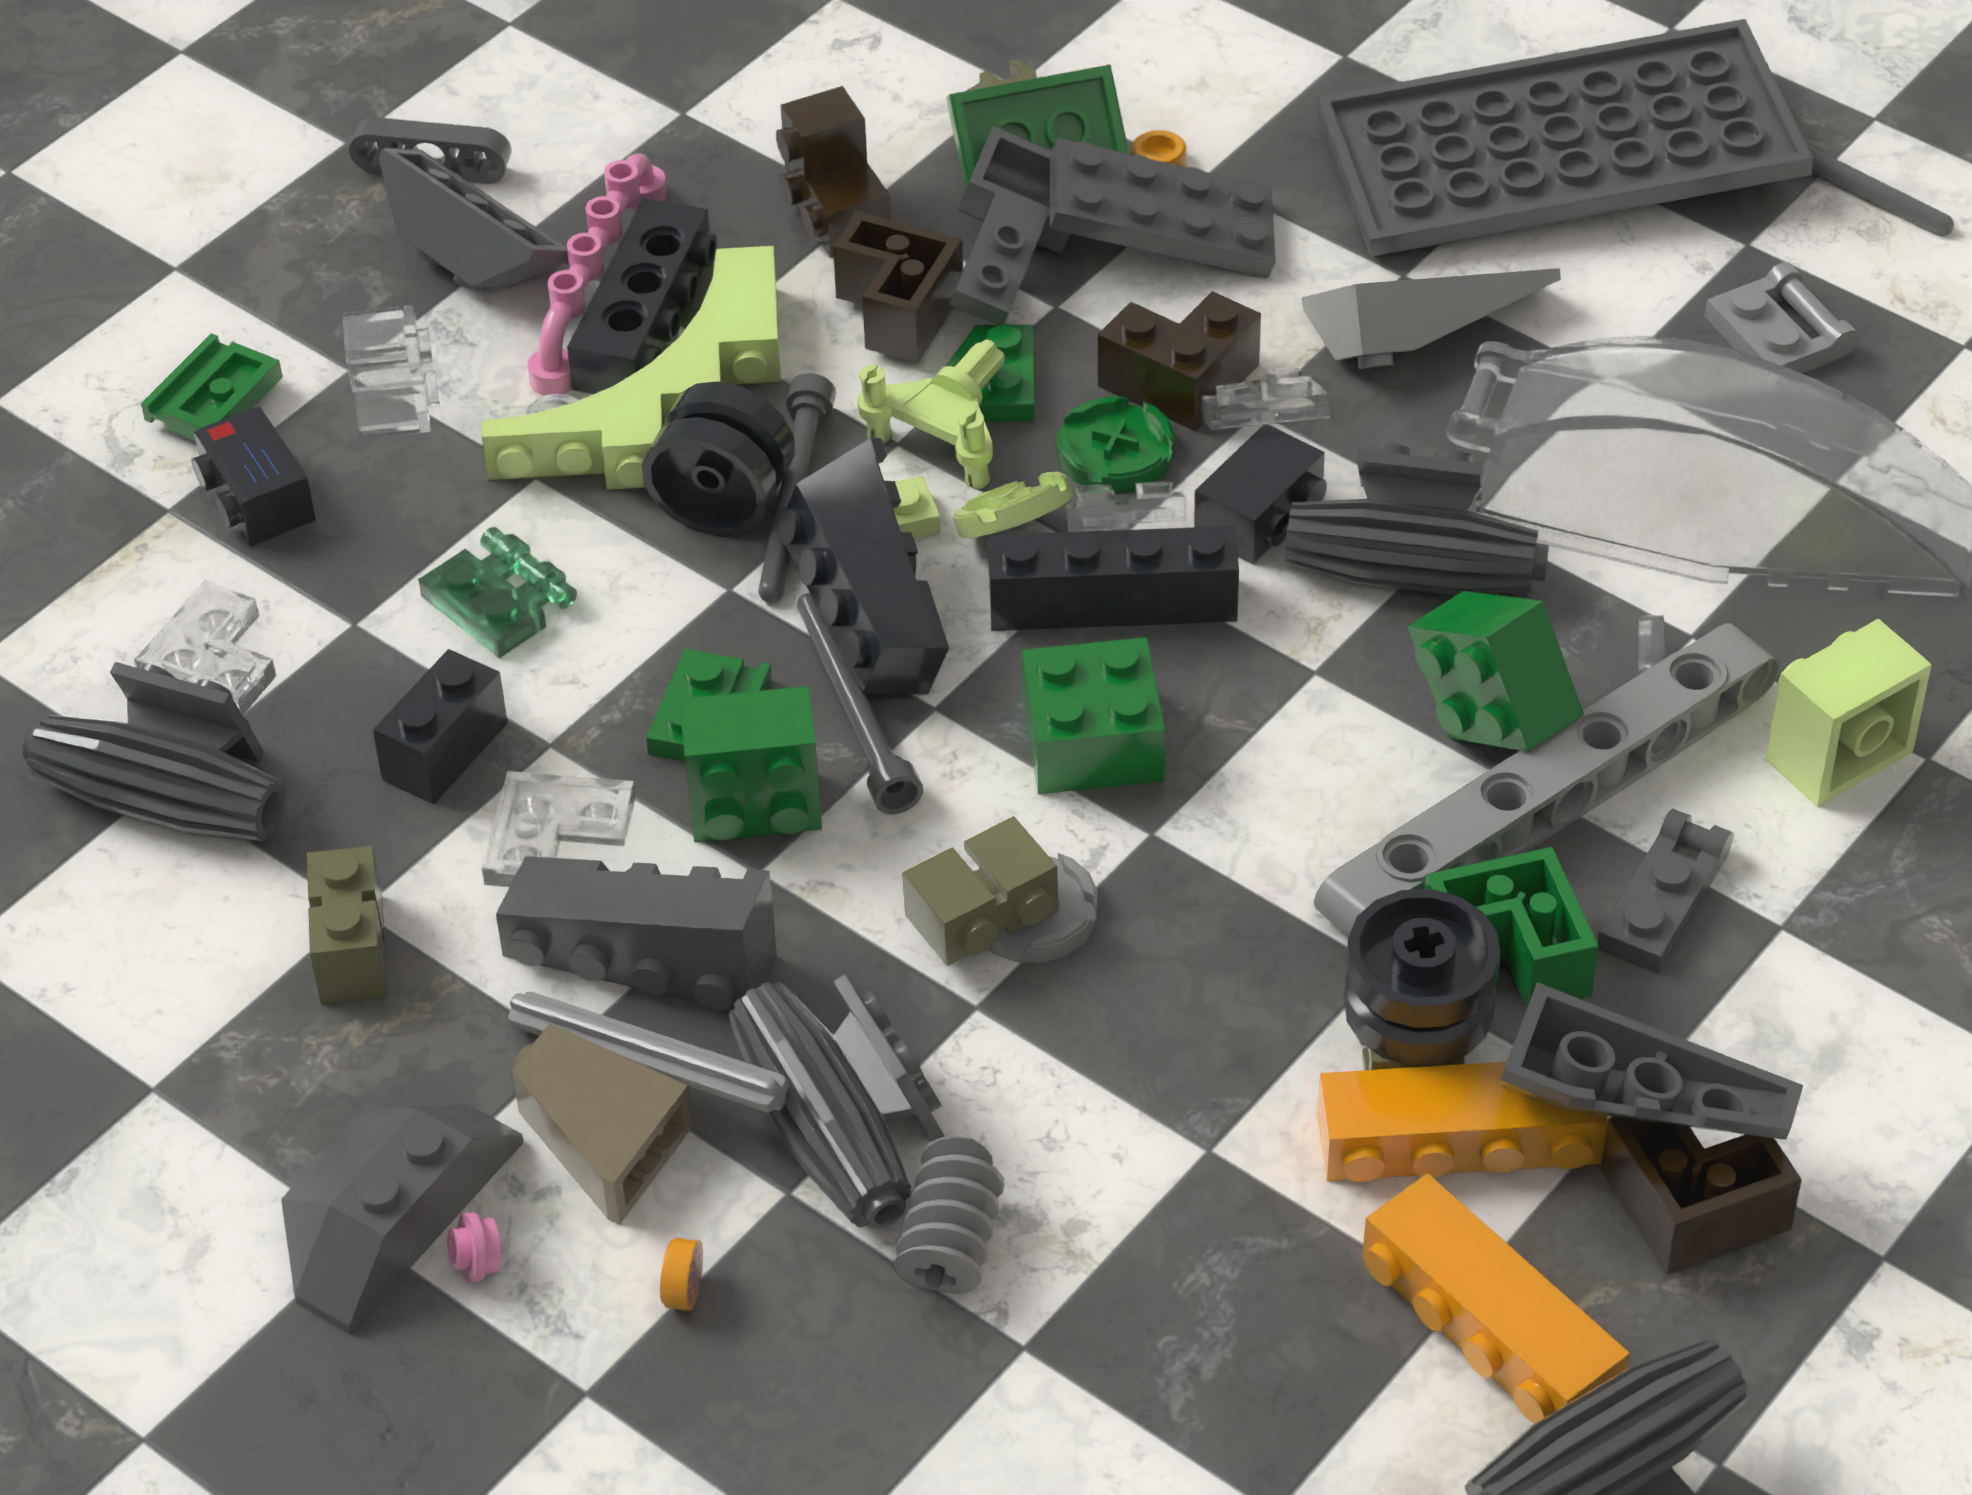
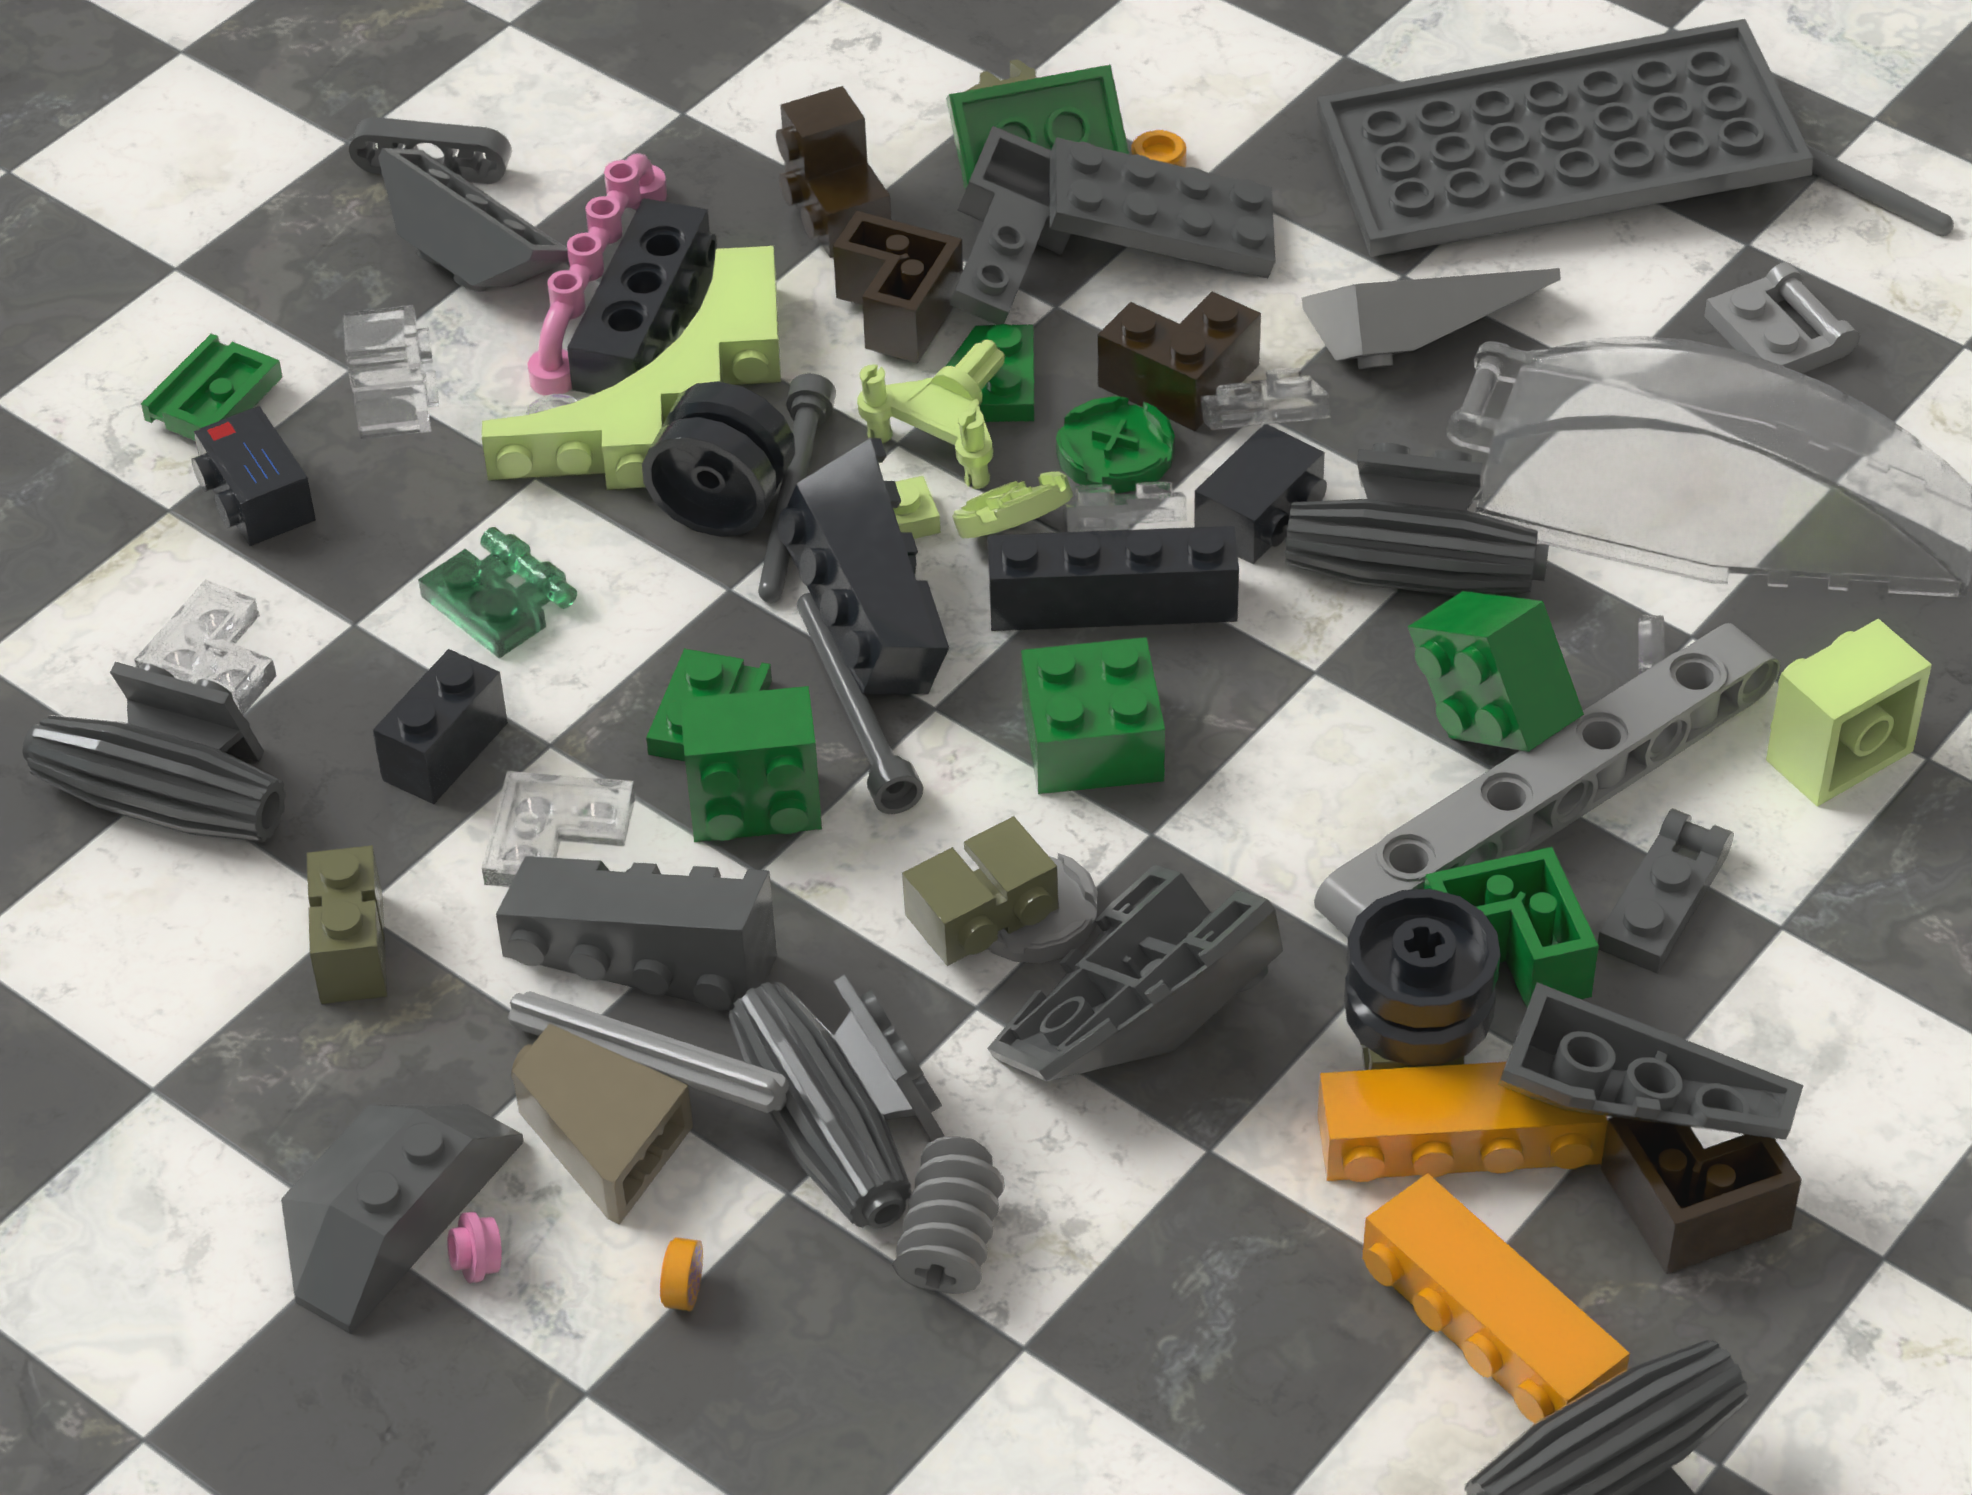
none -> dark grey wedge [987,865,1283,1081]

